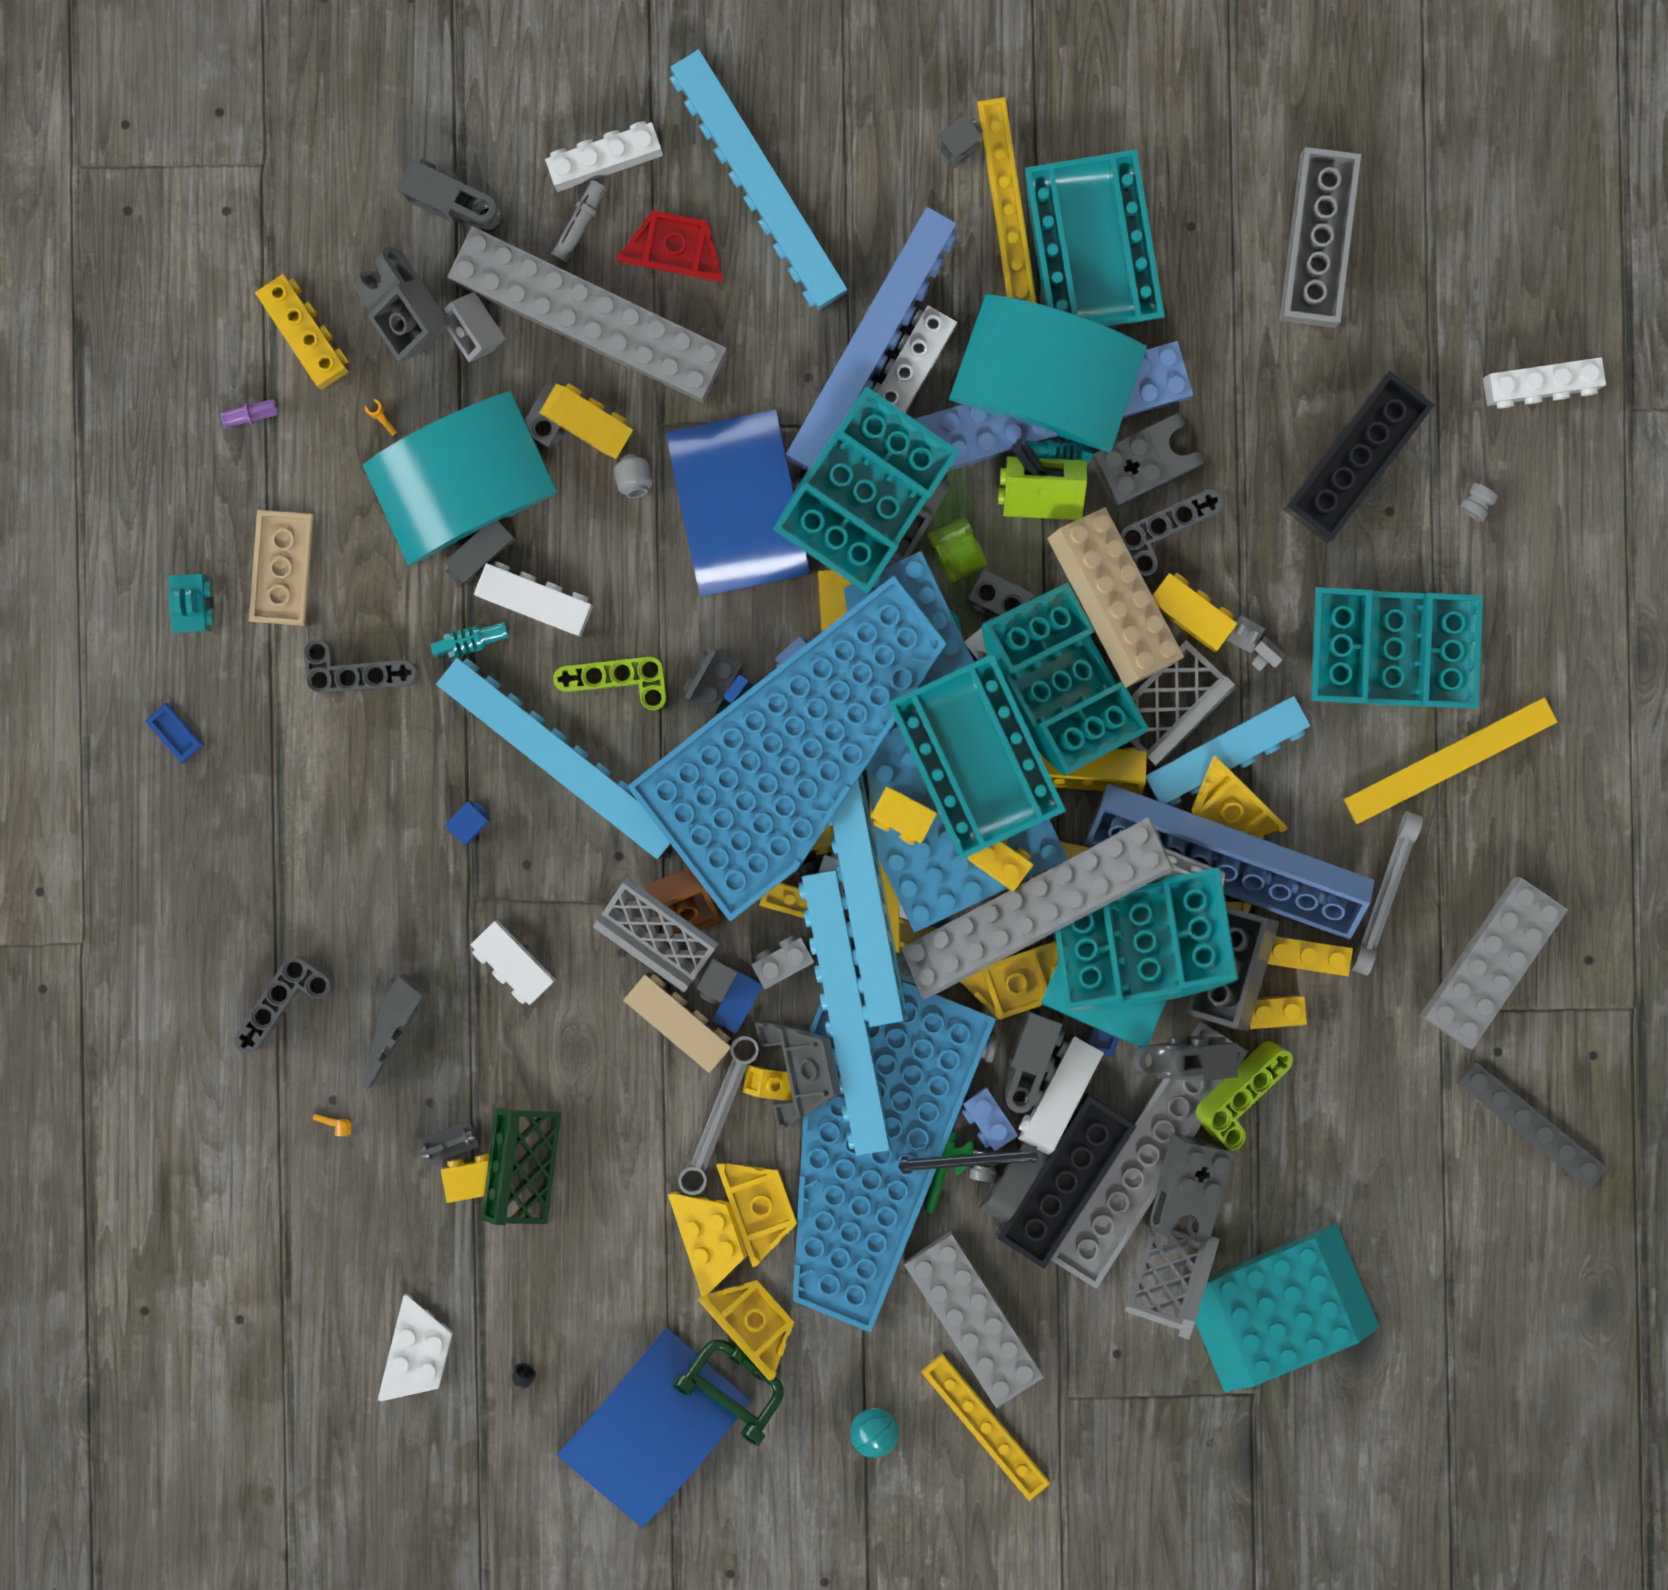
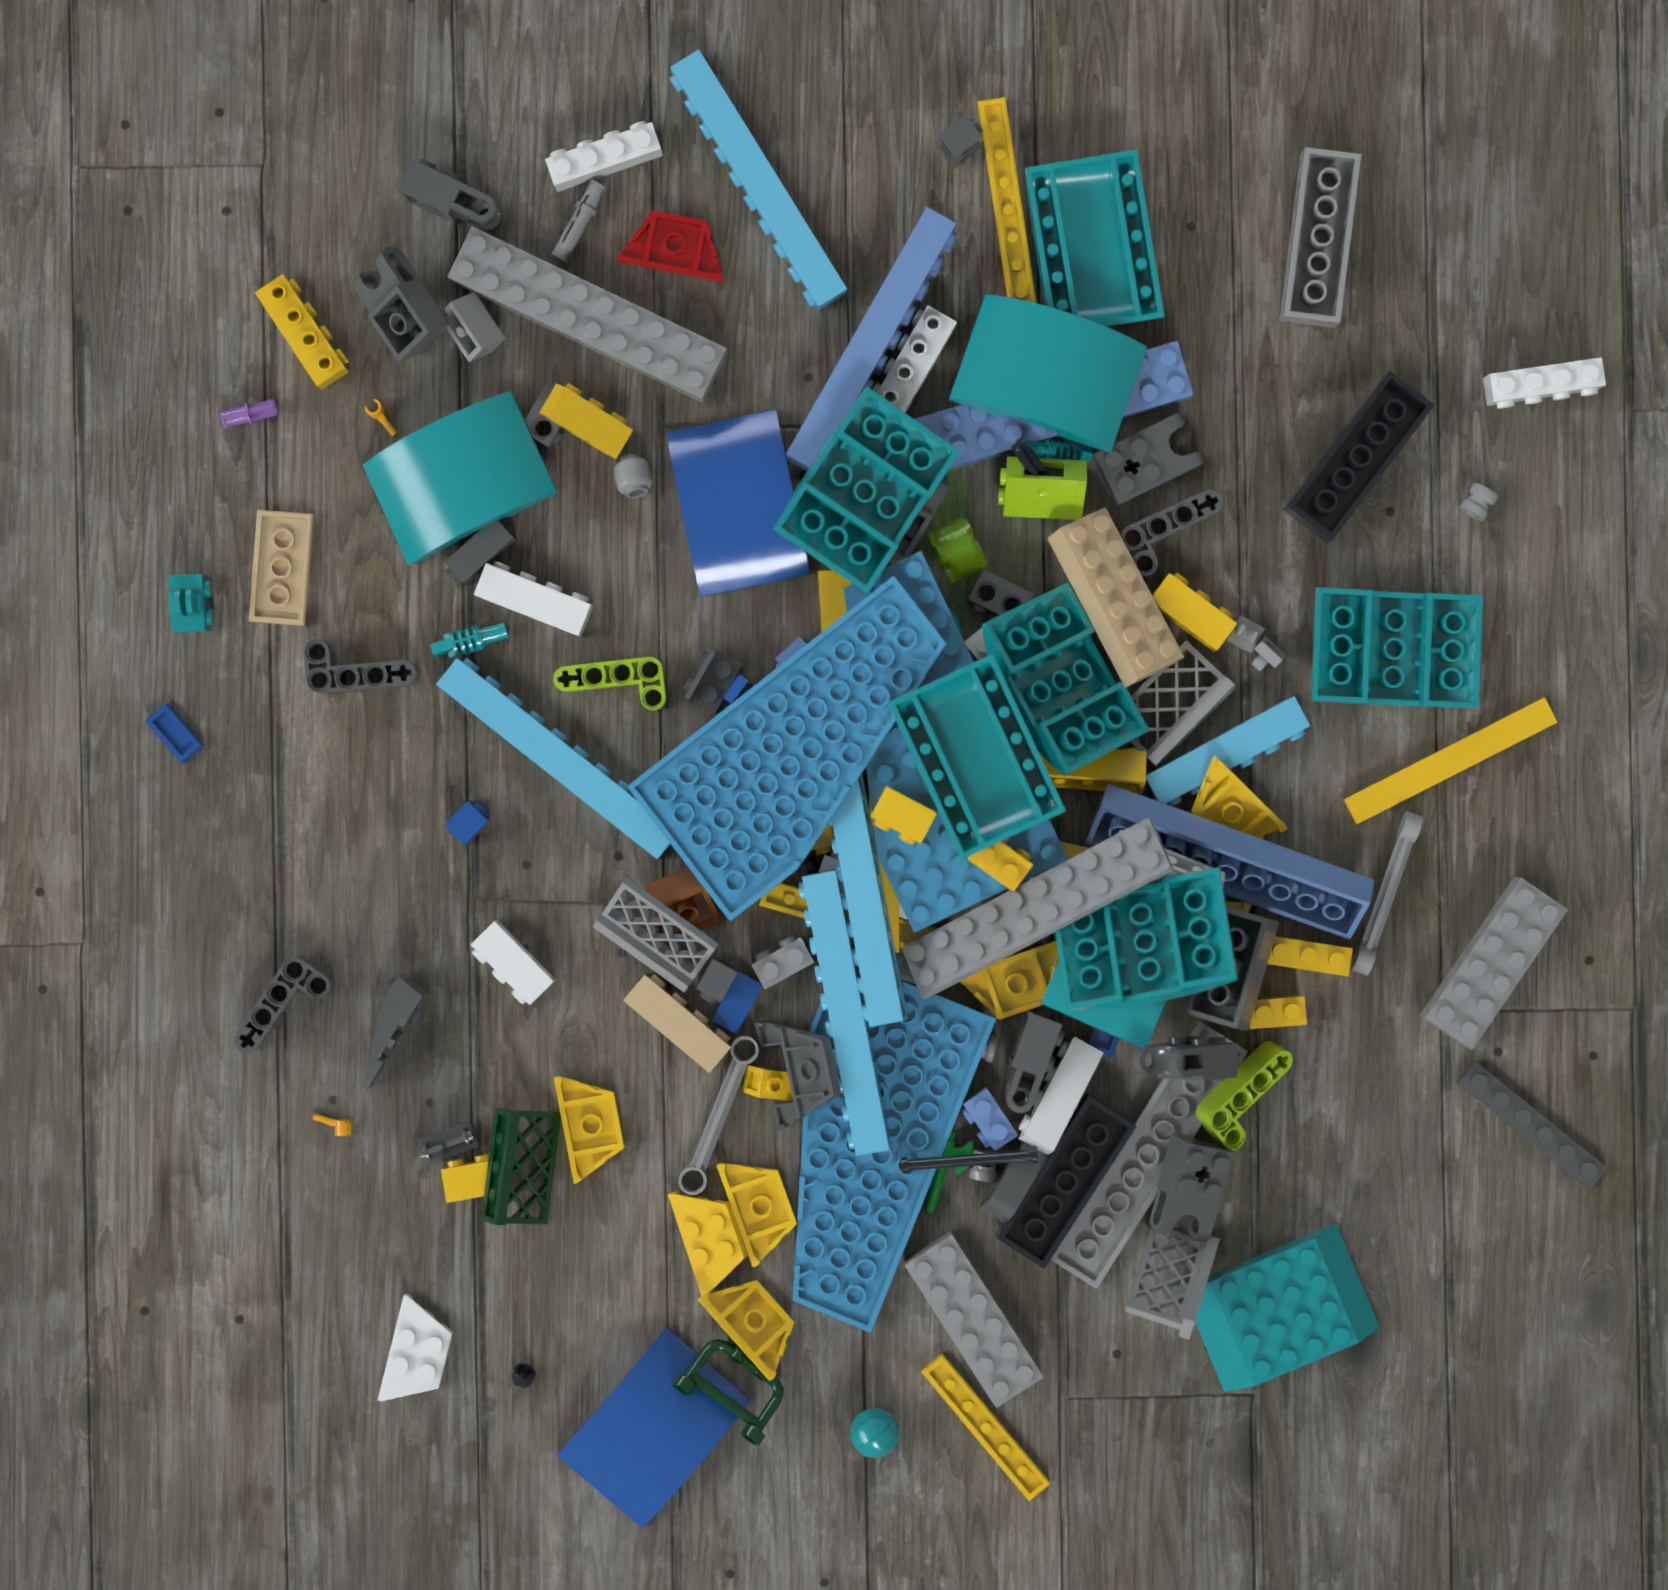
none -> yellow wing [554,1076,625,1184]

